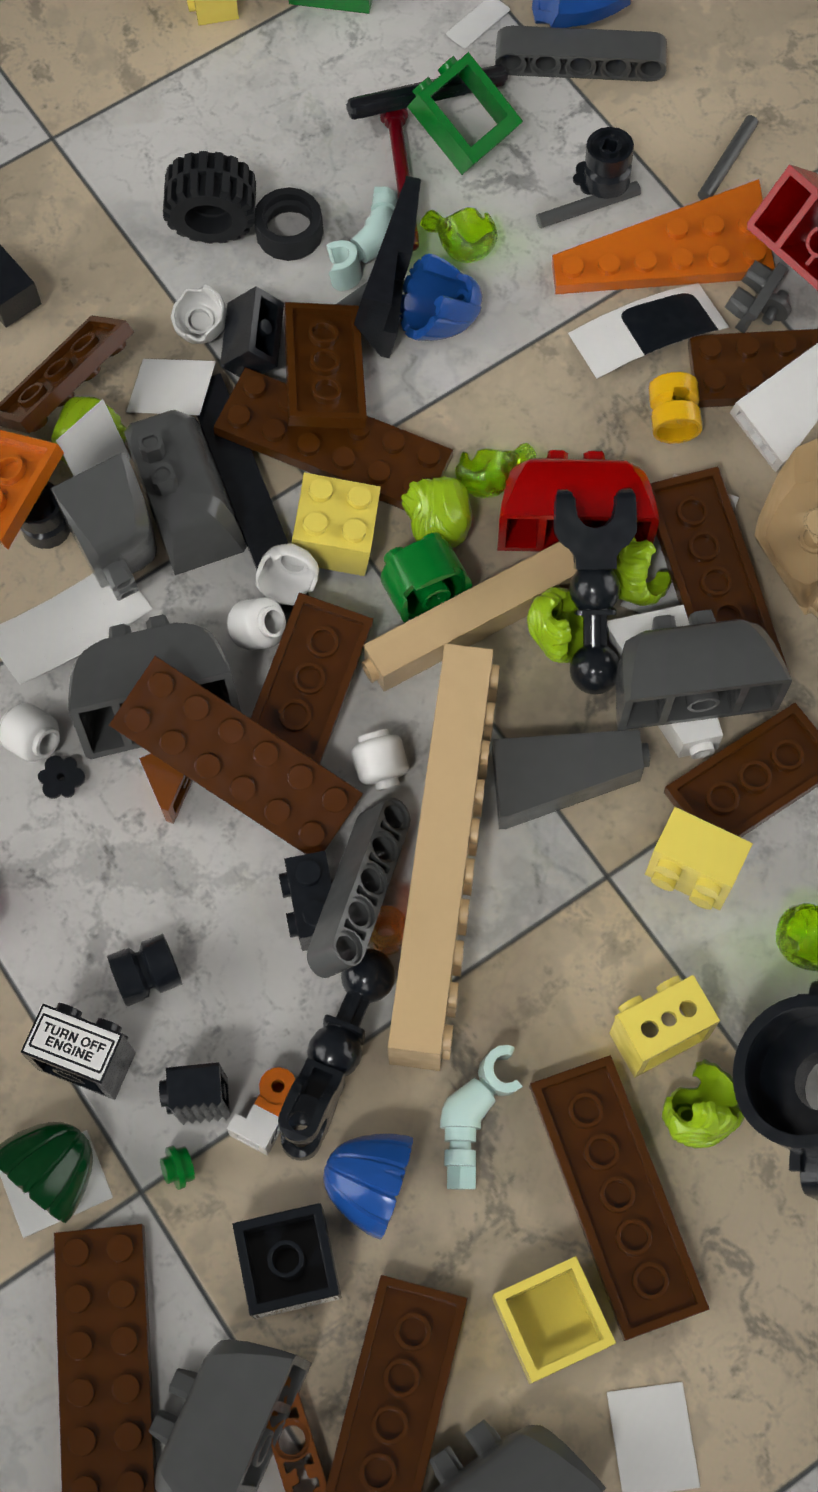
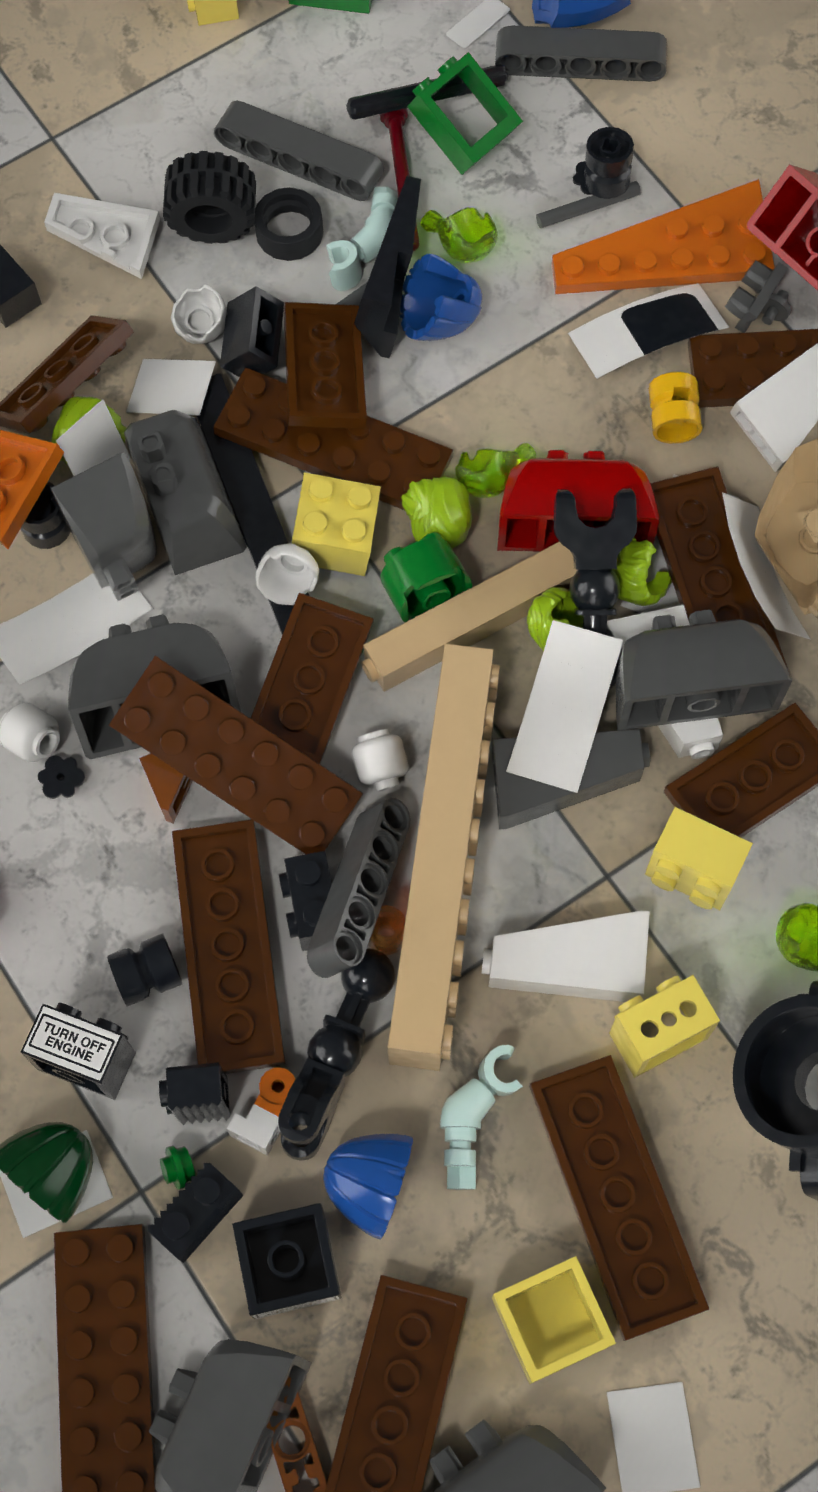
white head [227,597,286,650] -> none
lime hair [662,1059,745,1149] -> none
dark grey bar [698,115,759,200] -> none
none -> white wing [44,193,160,279]
none -> black brick [148,1163,244,1263]
none -> reddish brown plate [172,819,286,1074]
none -> dark grey beam [214,100,384,201]
none -> white slope [482,910,650,1002]
none -> white sticker [506,620,623,793]
none -> white sticker [722,492,811,640]

